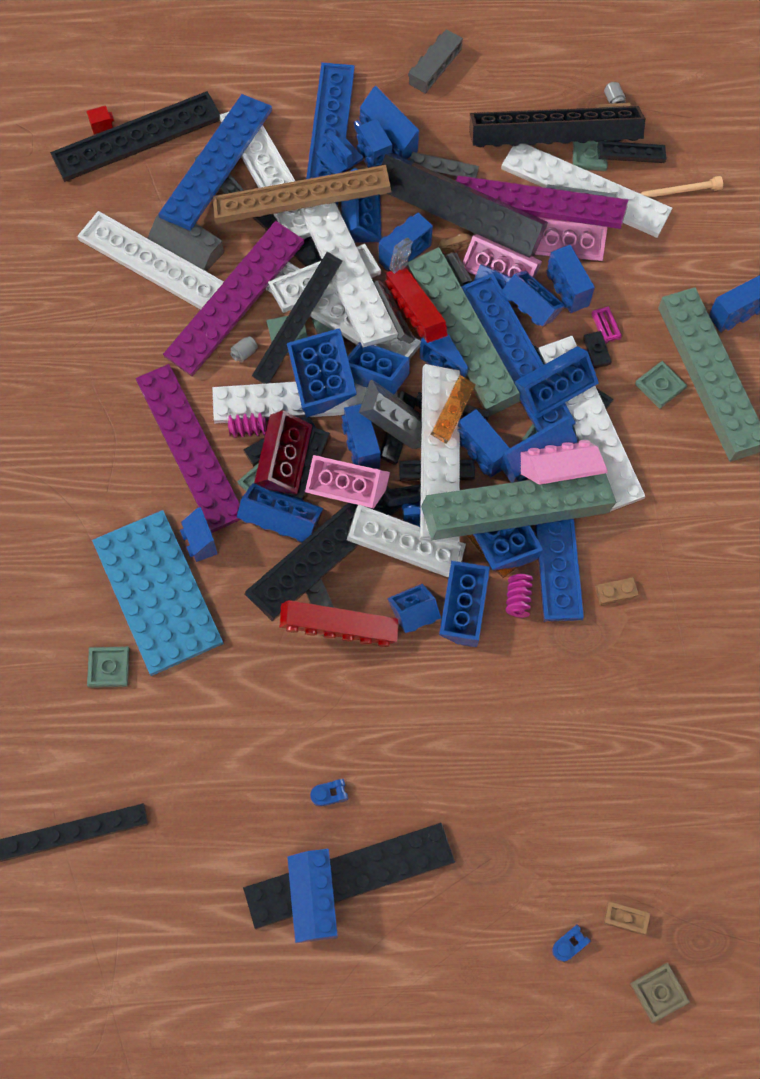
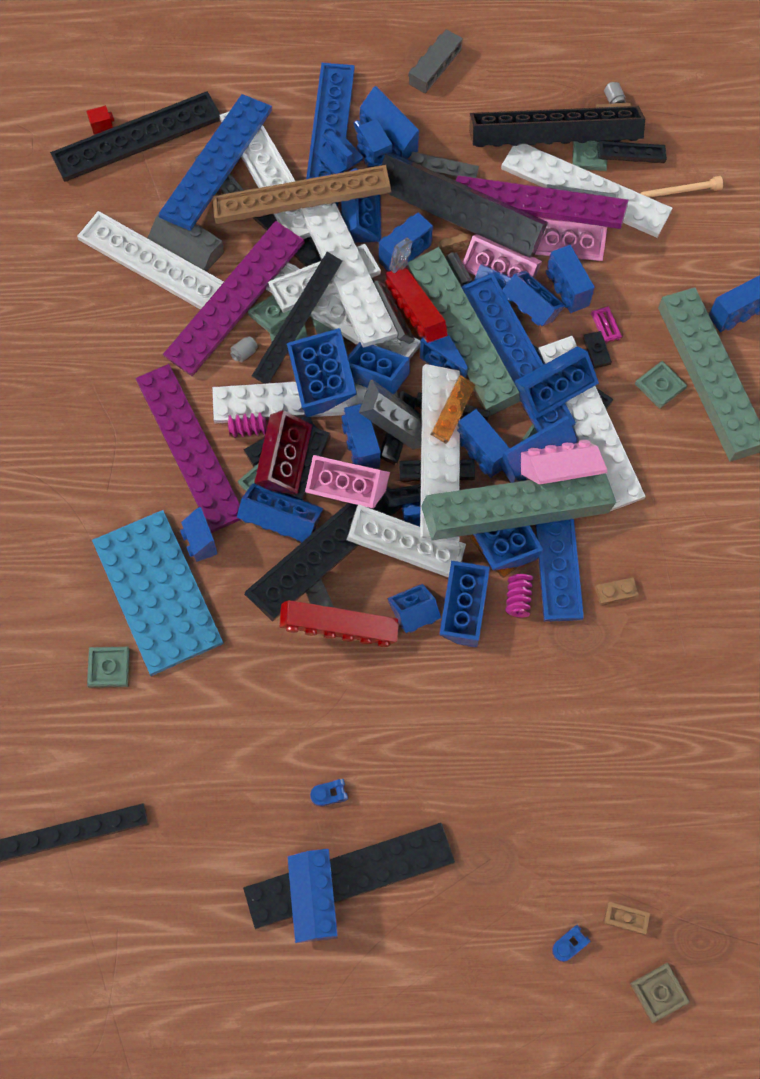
none -> sand green tile [248,295,291,334]

